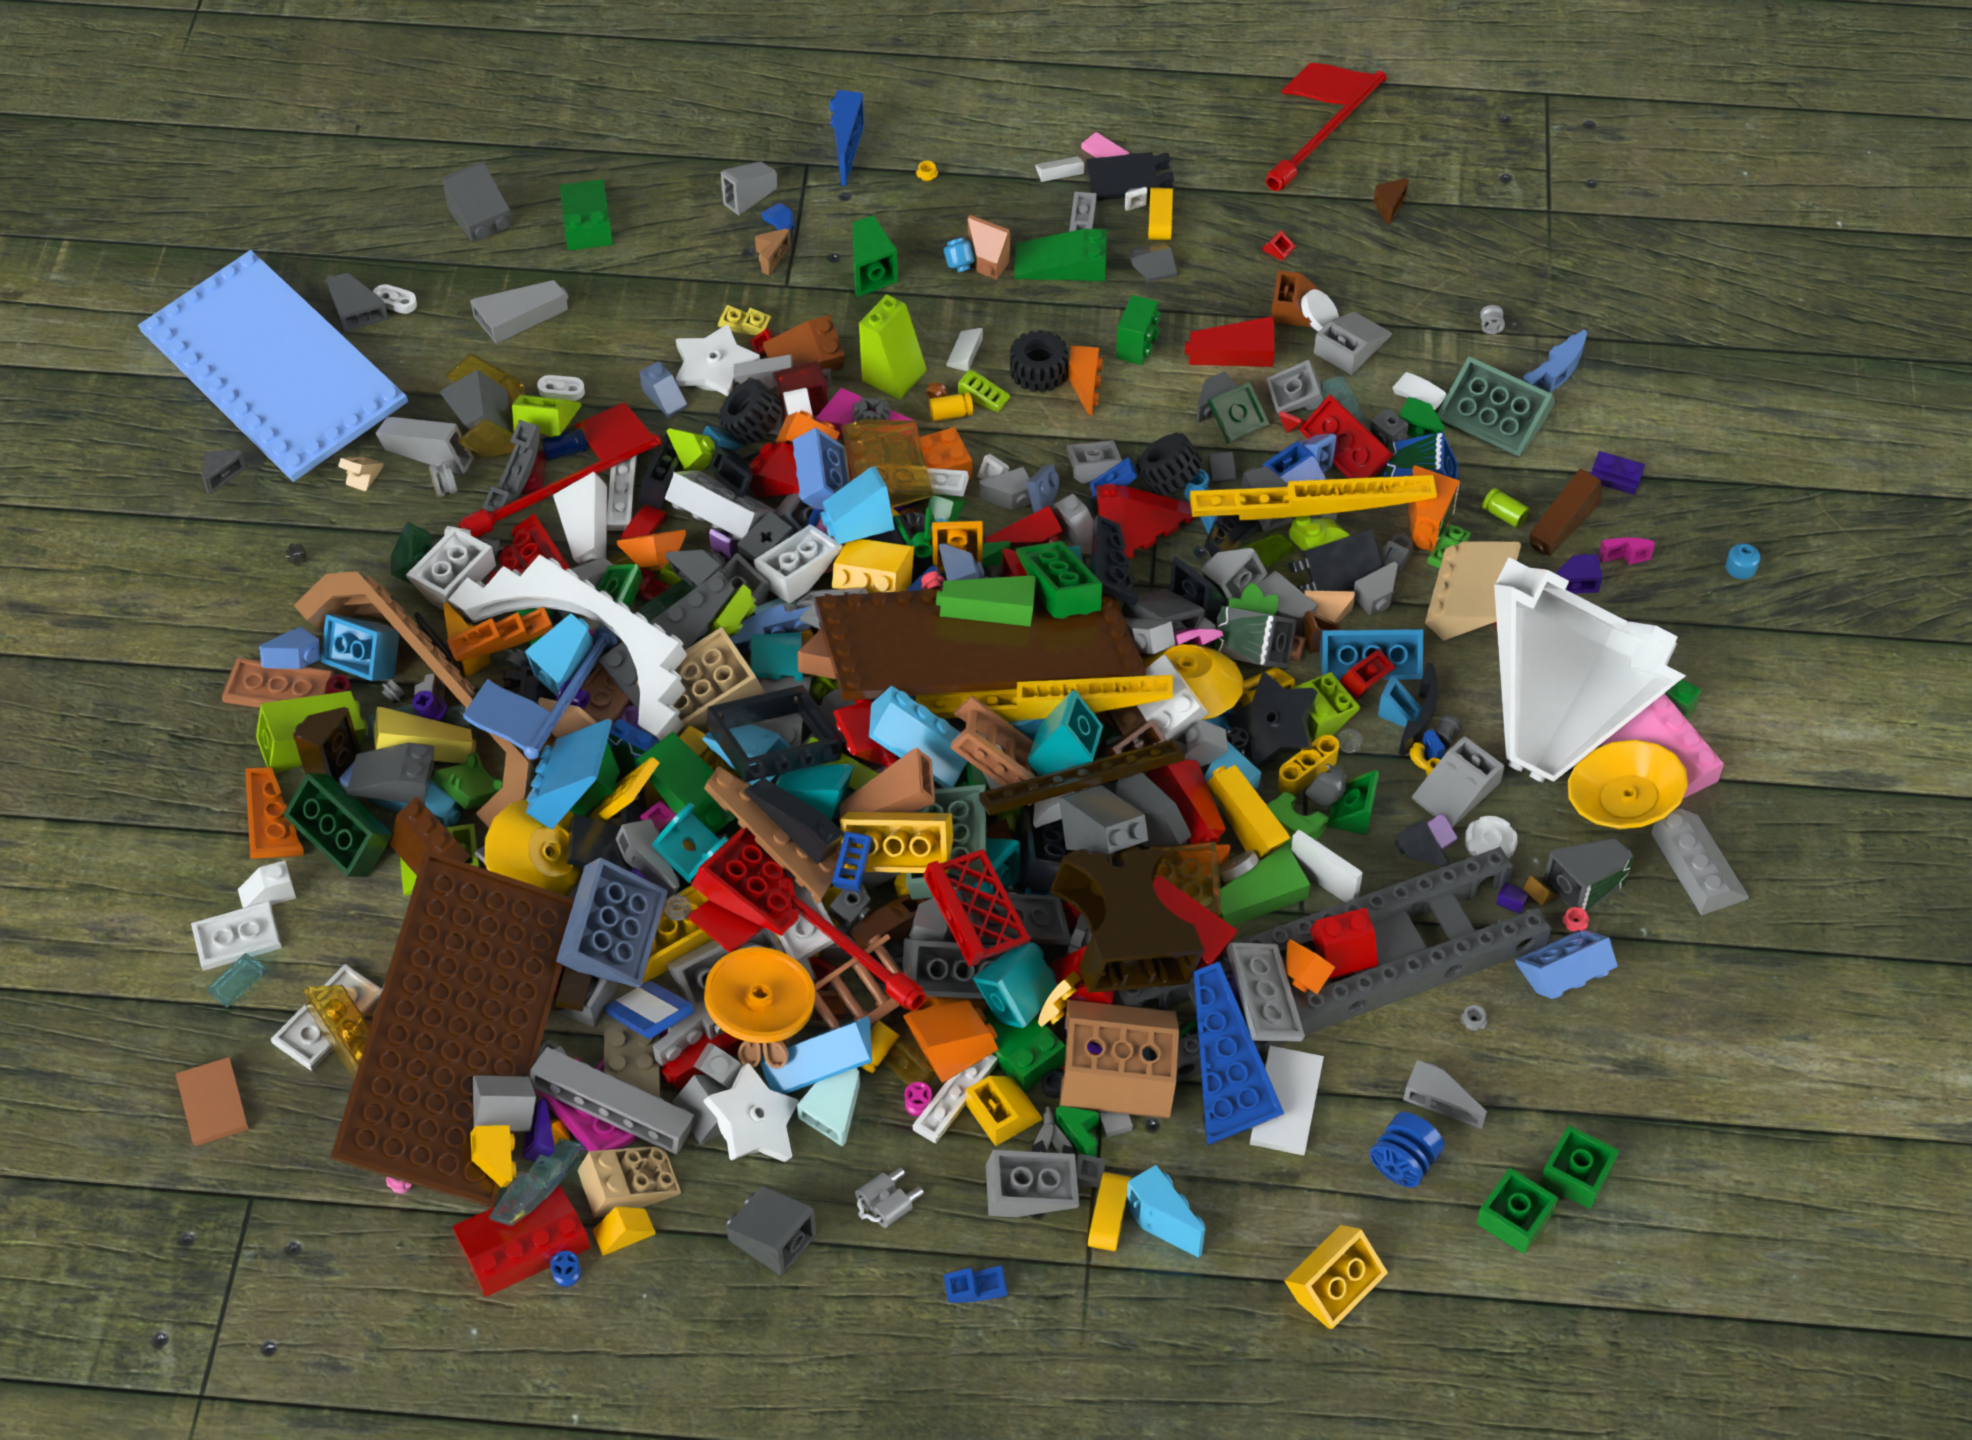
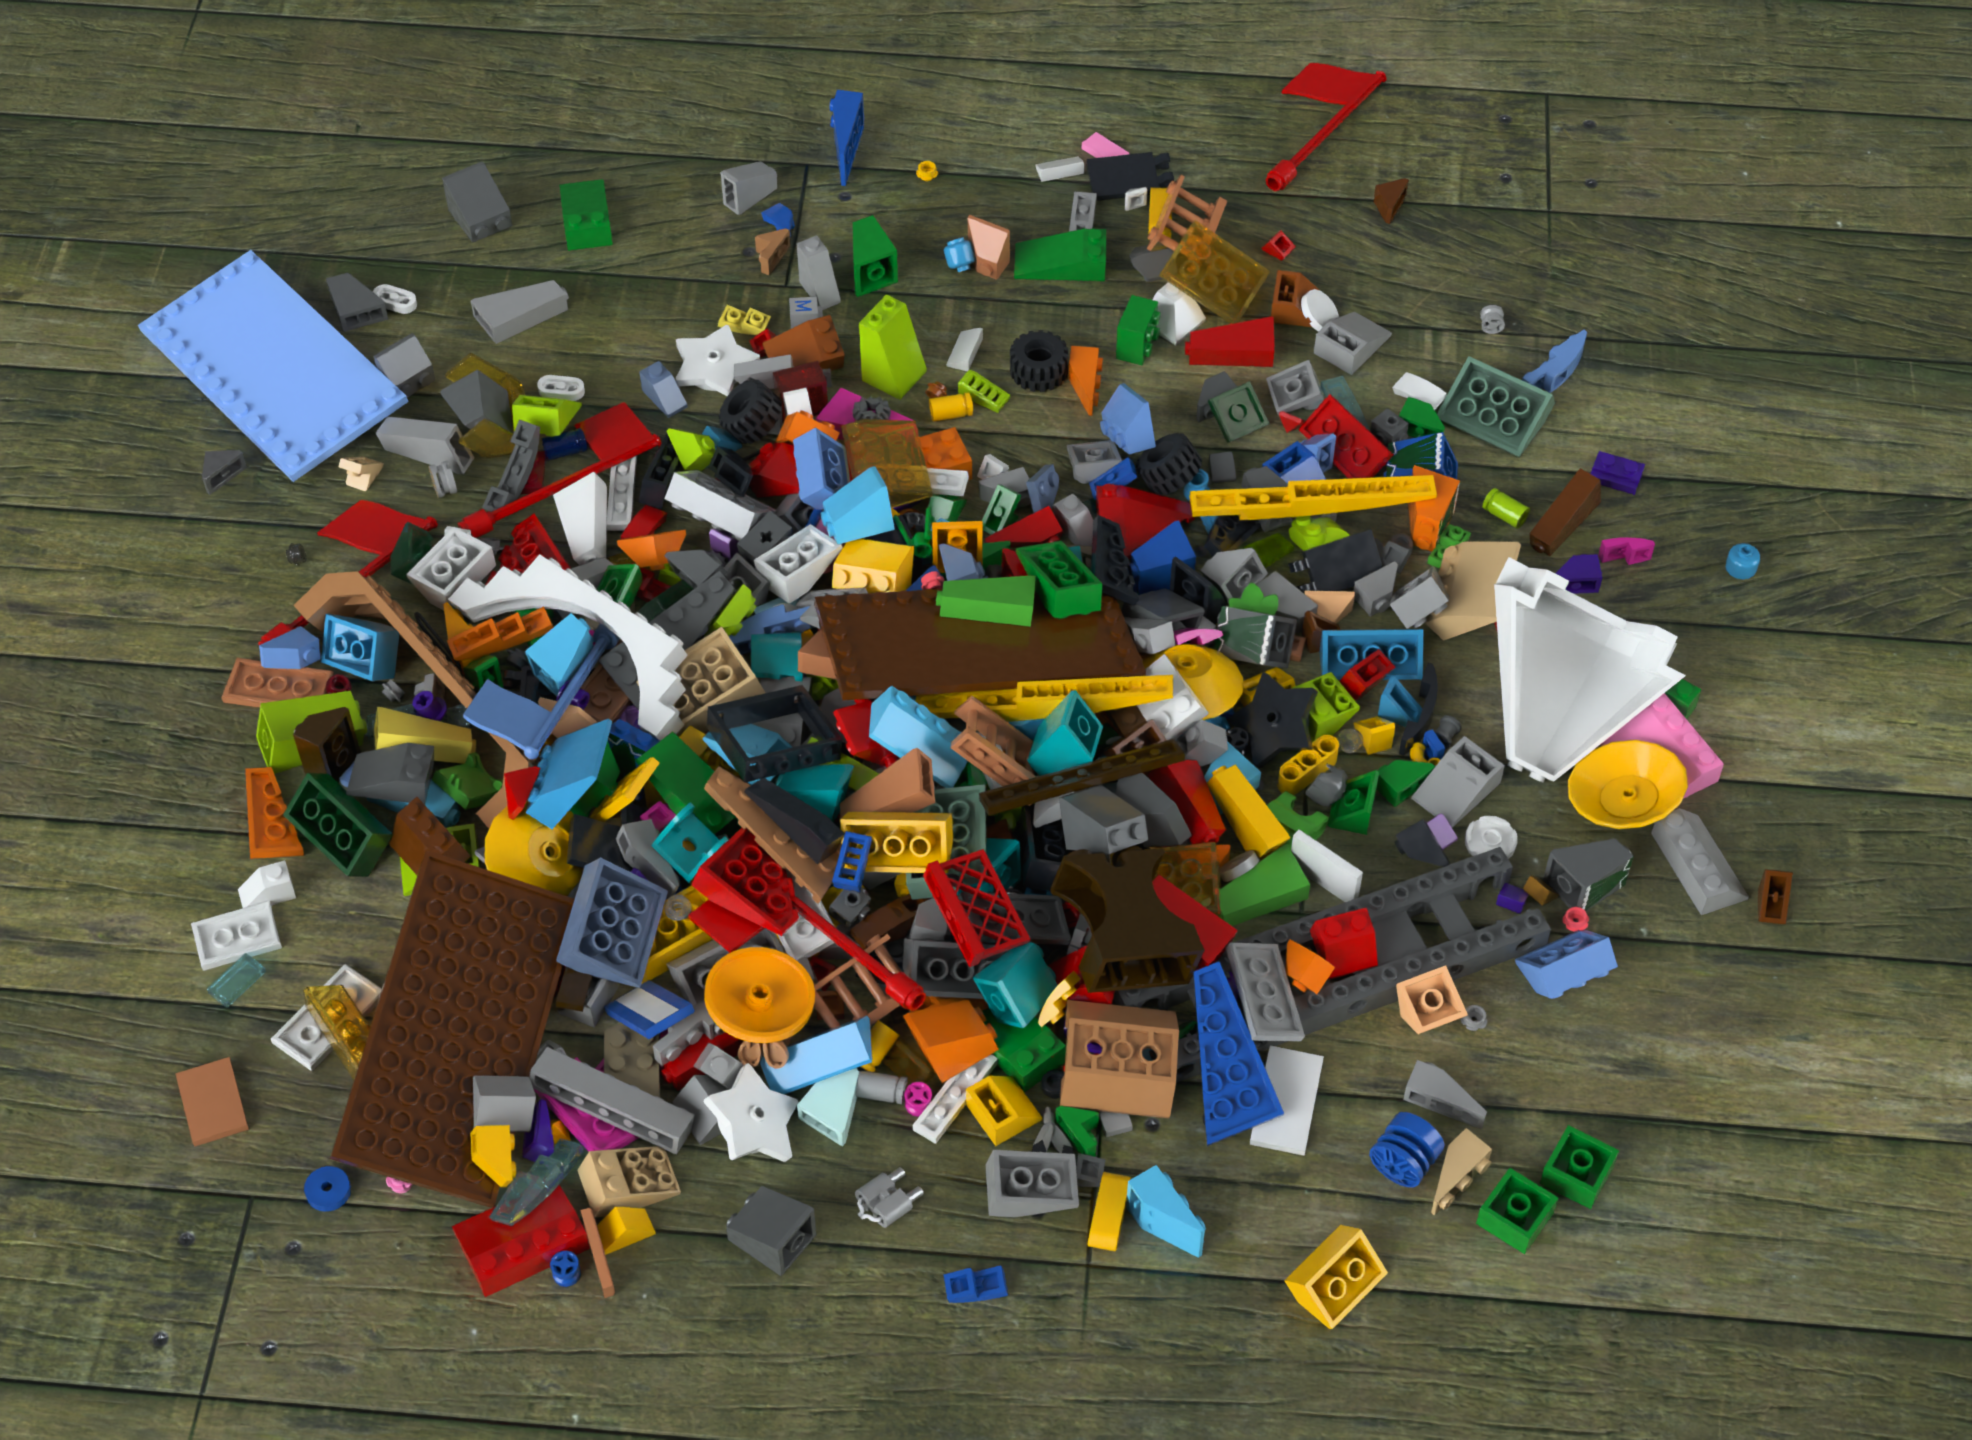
none -> red flag [258,500,438,645]
none -> blue piece [304,1166,351,1212]
none -> slope [374,333,435,398]
none -> green slope [463,656,504,693]
none -> red slope [504,766,541,820]
none -> nougat tile [580,1208,615,1298]
none -> light grey brick [789,297,823,329]
none -> light grey slope [797,235,841,310]
none -> light grey piece [856,1070,908,1104]
none -> green slope [982,484,1021,535]
none -> medium blue slope [1100,383,1156,454]
none -> blue slope [1128,520,1196,595]
none -> nougat fence [1147,175,1227,275]
none -> white slope [1153,279,1206,346]
none -> clear yellow slope [1159,220,1270,324]
none -> yellow slope [1353,716,1395,755]
none -> green slope [1376,760,1436,807]
none -> light grey slope [1390,566,1449,629]
none -> light nougat slope [1396,965,1468,1035]
none -> tan slope [1431,1128,1492,1215]
none -> reddish brown slope [1758,869,1793,925]

